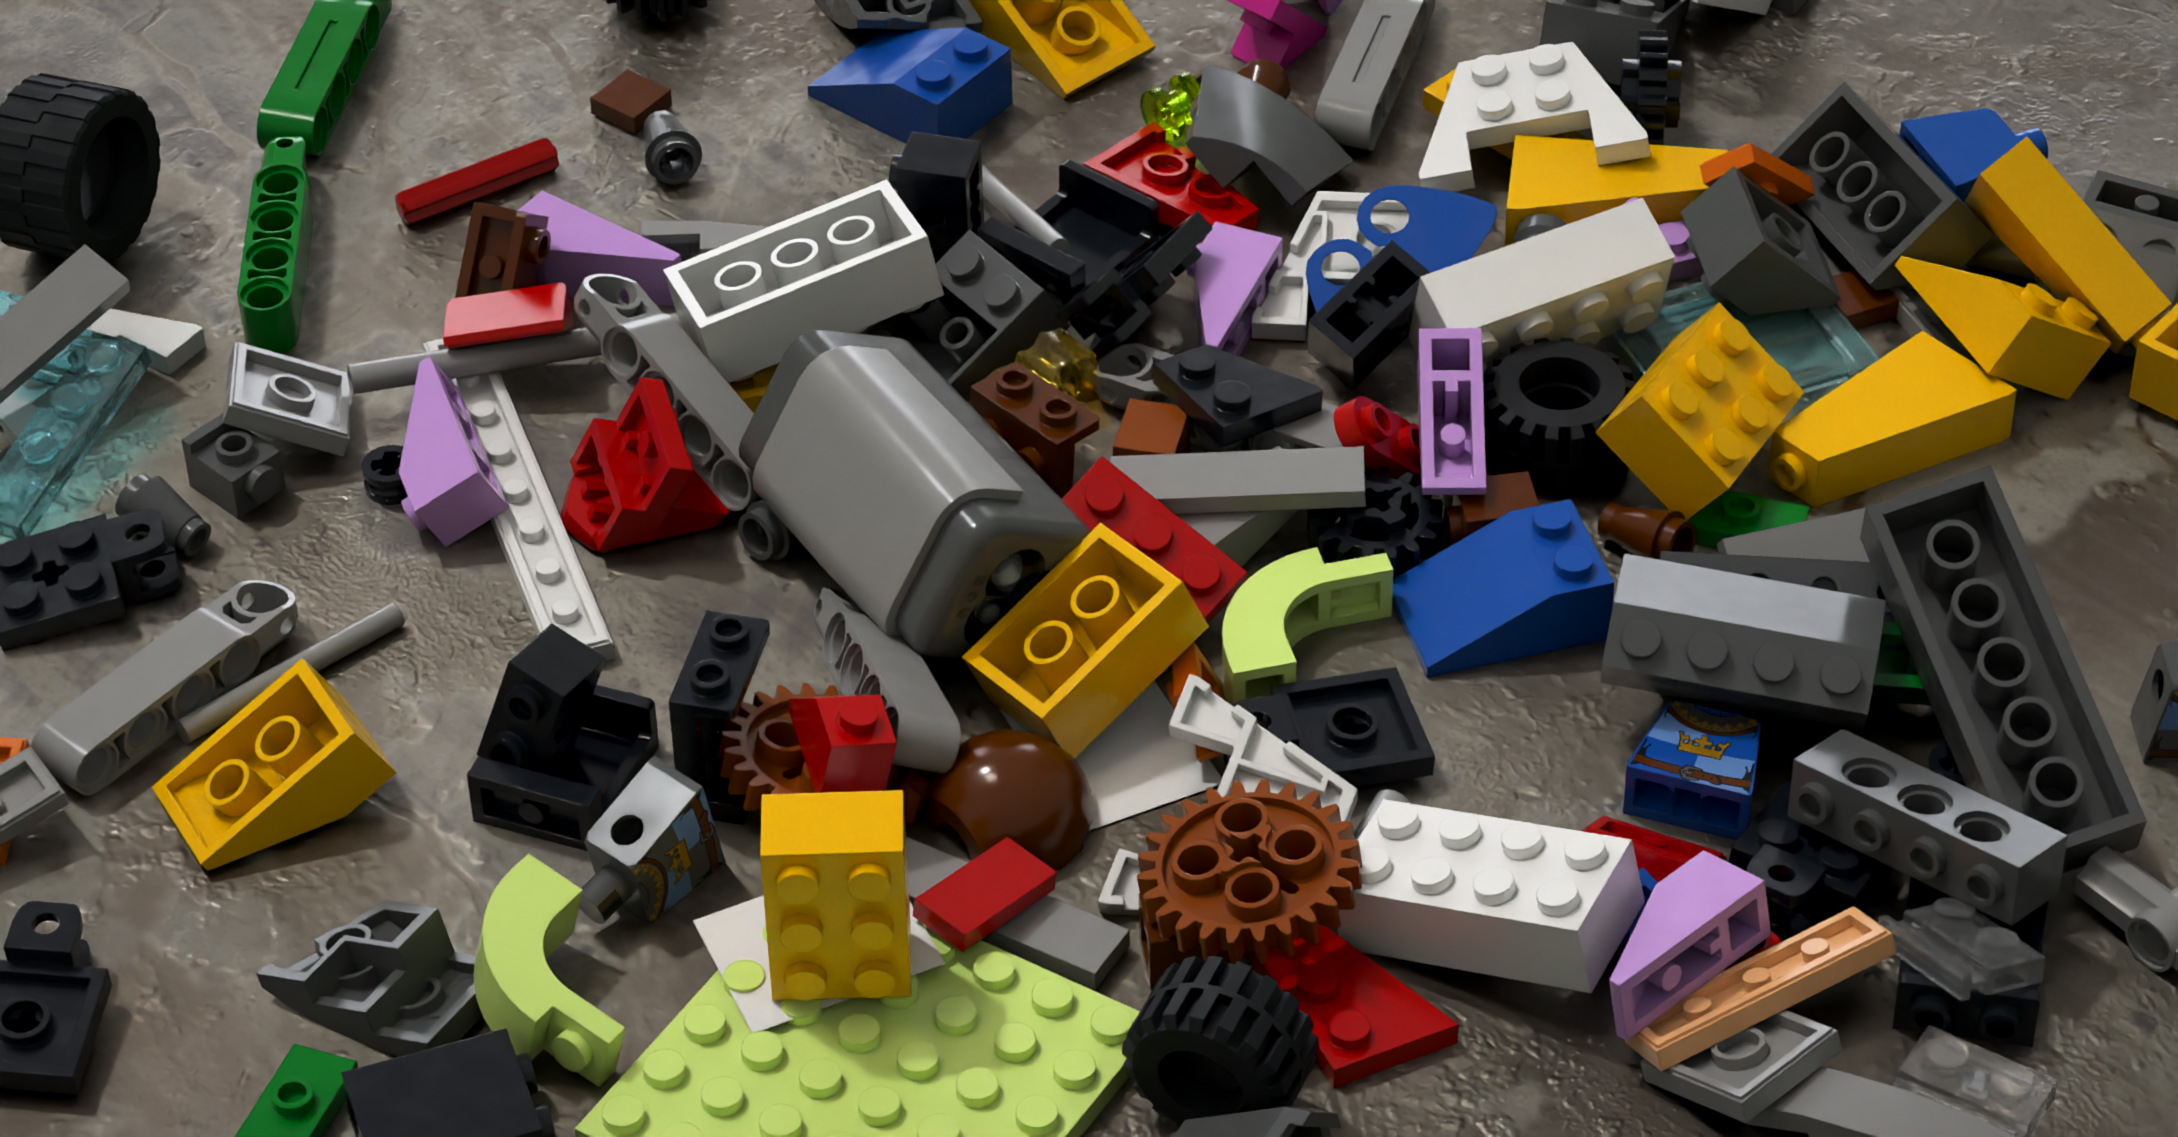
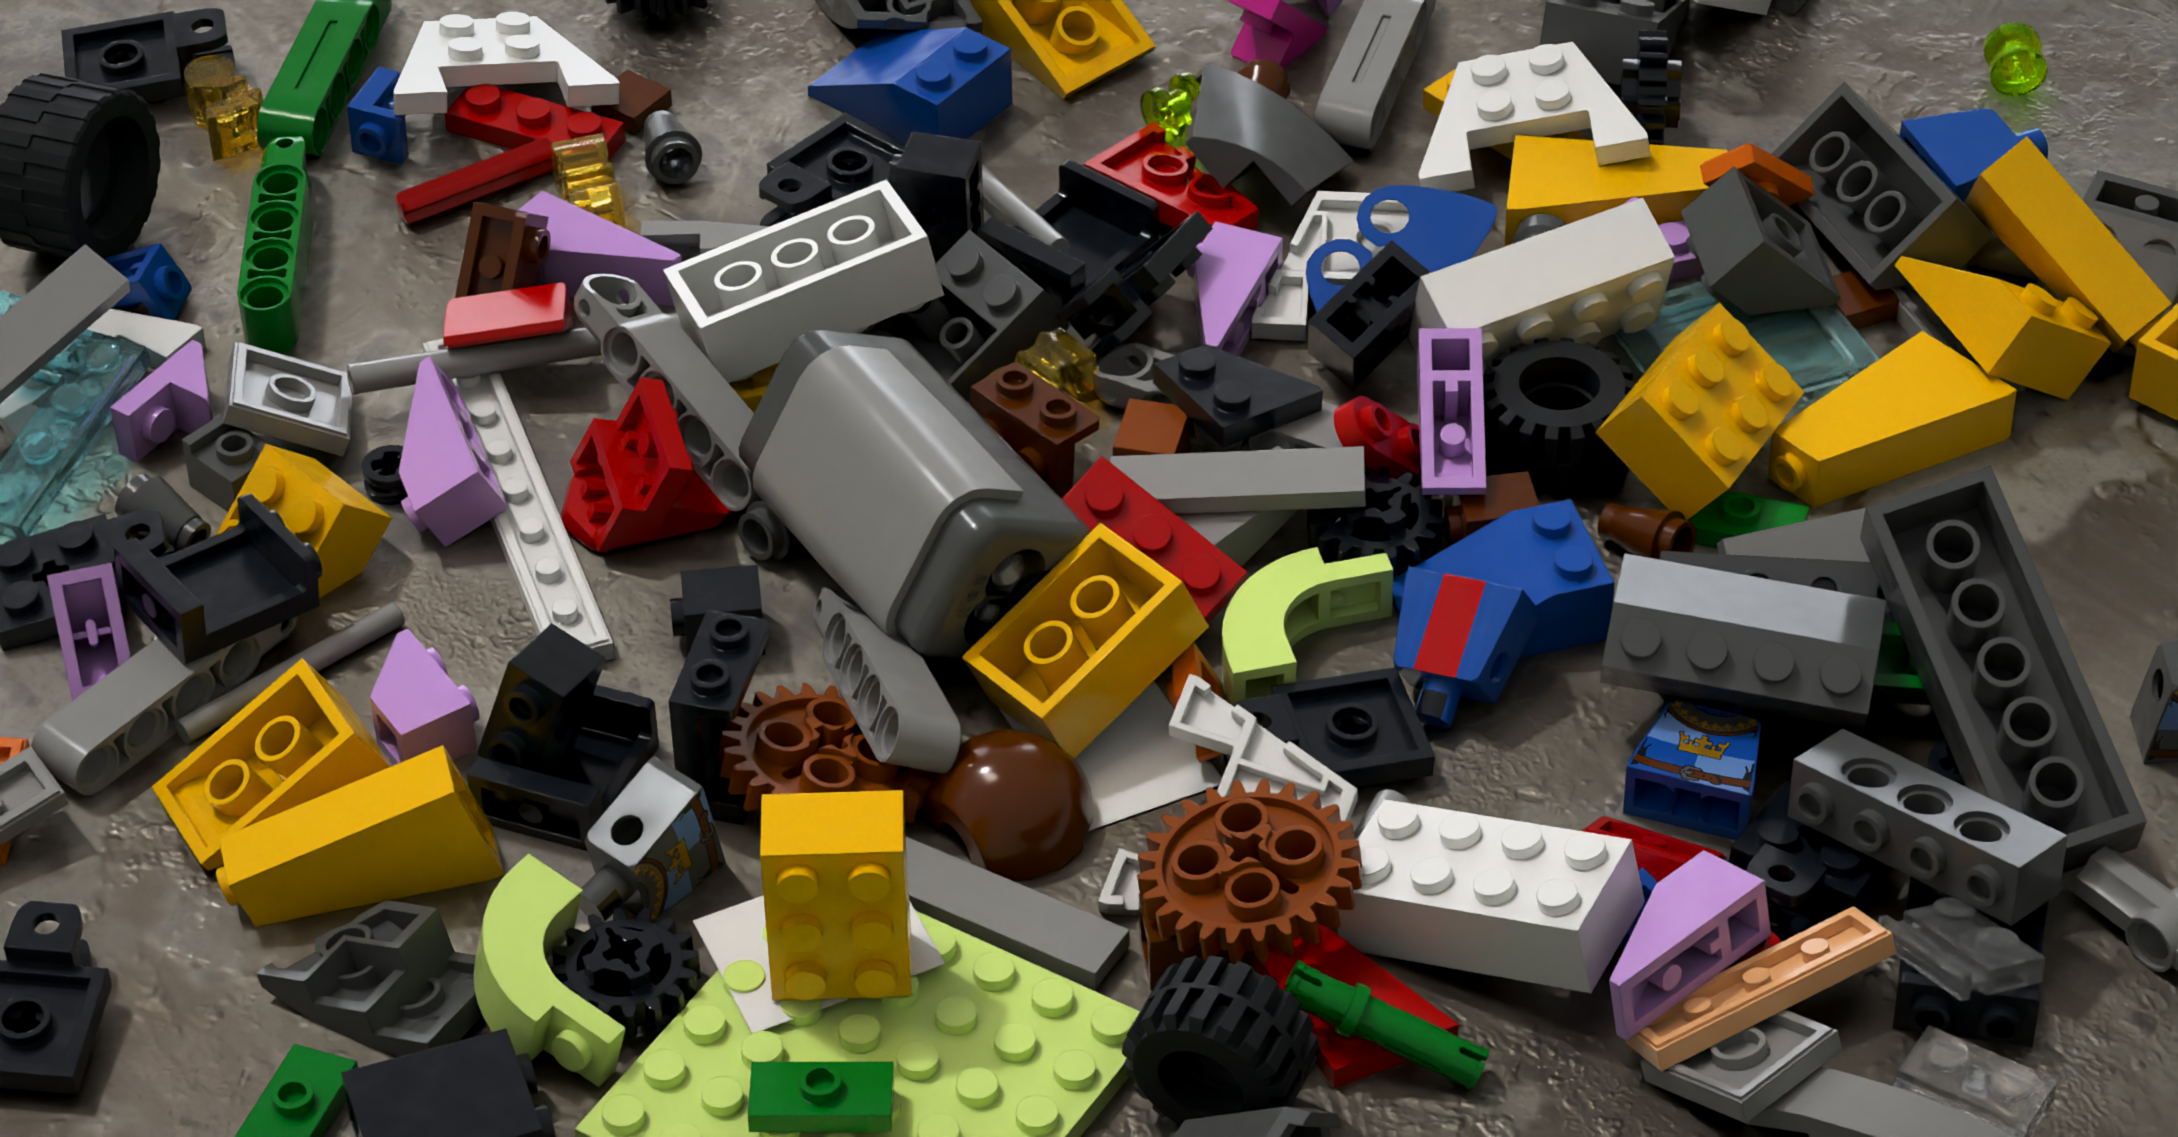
red slope [788,694,897,793] -> none
red tile [913,837,1057,952] -> none
none -> lavender slope [47,563,131,701]
none -> black plate [61,8,237,104]
none -> blue bracket [105,243,192,320]
none -> lavender slope [110,340,213,462]
none -> black panel [113,493,322,665]
none -> clear yellow leg [184,55,263,161]
none -> yellow slope [216,444,392,599]
none -> yellow slope [216,745,505,927]
none -> blue bracket [347,67,409,164]
none -> lavender slope [370,629,480,765]
none -> white wing [394,12,620,115]
none -> red plate [445,84,626,173]
none -> black gear [549,907,701,1040]
none -> clear yellow leg [551,133,626,229]
none -> black brick [670,565,766,656]
none -> green plate [748,1062,894,1132]
none -> black plate [759,112,906,227]
none -> green pin [1283,960,1490,1090]
none -> torso [1393,566,1541,729]
none -> clear neon green wheel [1983,22,2048,96]

